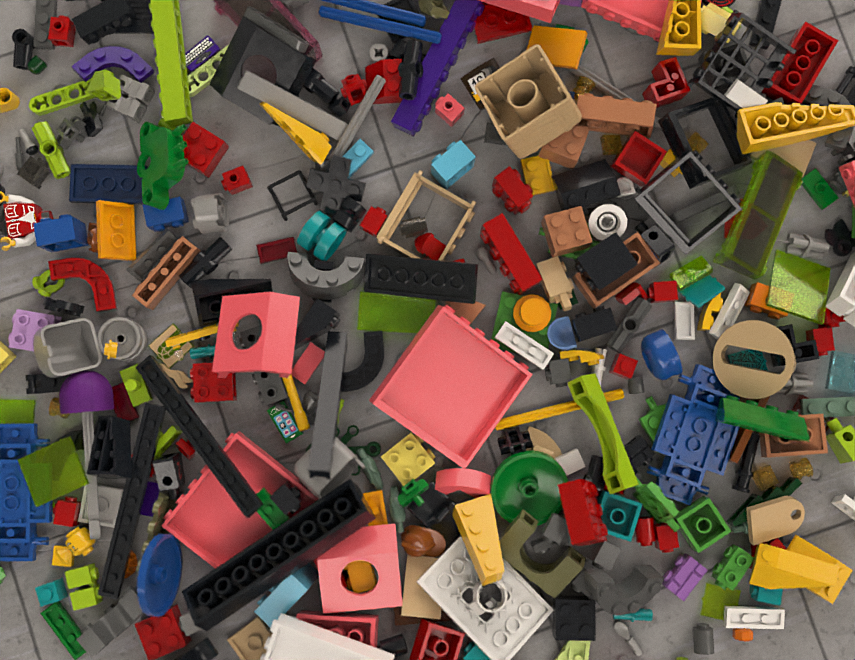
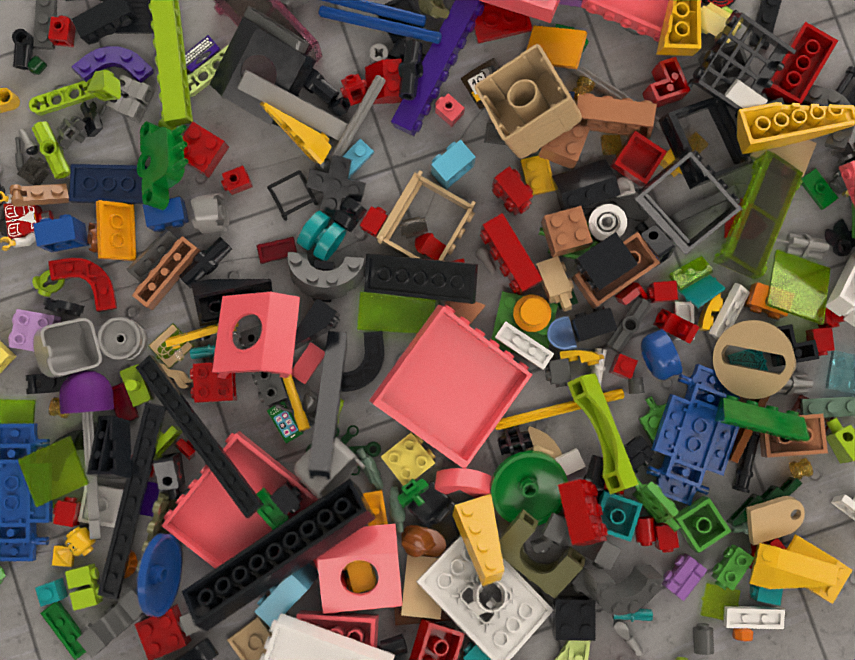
yellow plate [104,340,118,360] -> none
clear yellow plate [753,465,779,491] -> none
none -> medium nougat plate [9,184,69,206]
none -> red slope [653,308,699,344]

